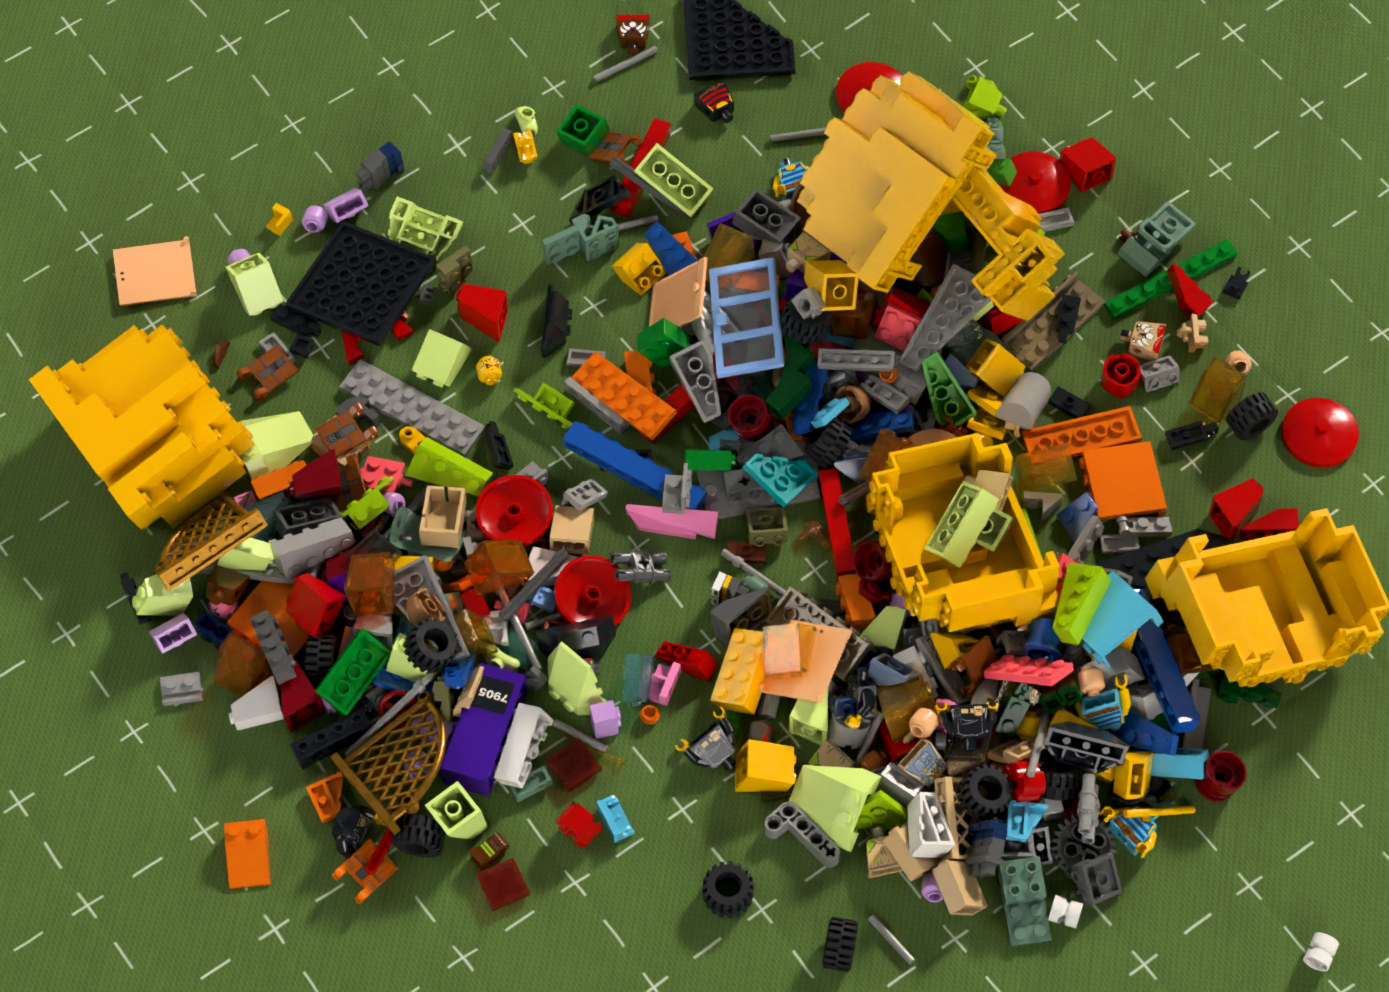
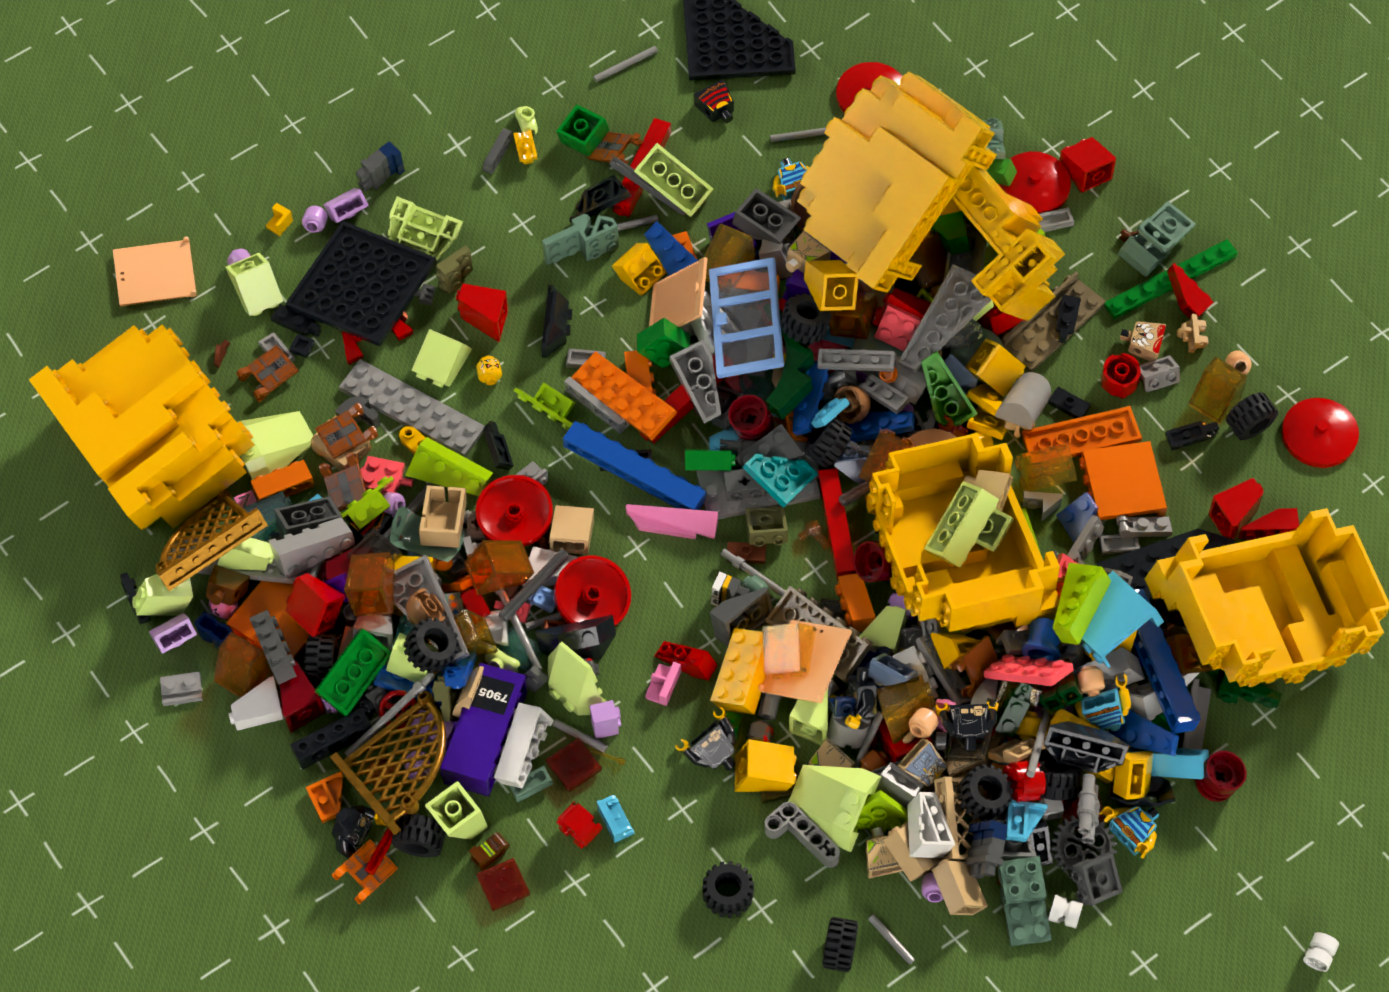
orange slope [224,819,271,889] -> none
dark red slope [289,449,342,503] -> none
light grey bracket [561,478,608,511] -> none
dark grey pin [609,550,672,584] -> none
reddish brown torso [616,14,650,55] -> none
clear light blue slope [623,654,655,706] -> none
orange plate [640,705,660,725] -> none
light grey bracket [662,463,692,514] -> none
light grey brick [791,287,826,319] -> none
dark red plate [858,577,892,608] -> none
lime torso [963,75,1007,120] -> none
yellow bar [1123,805,1196,818] -> none
black plate [1223,267,1250,300] -> none

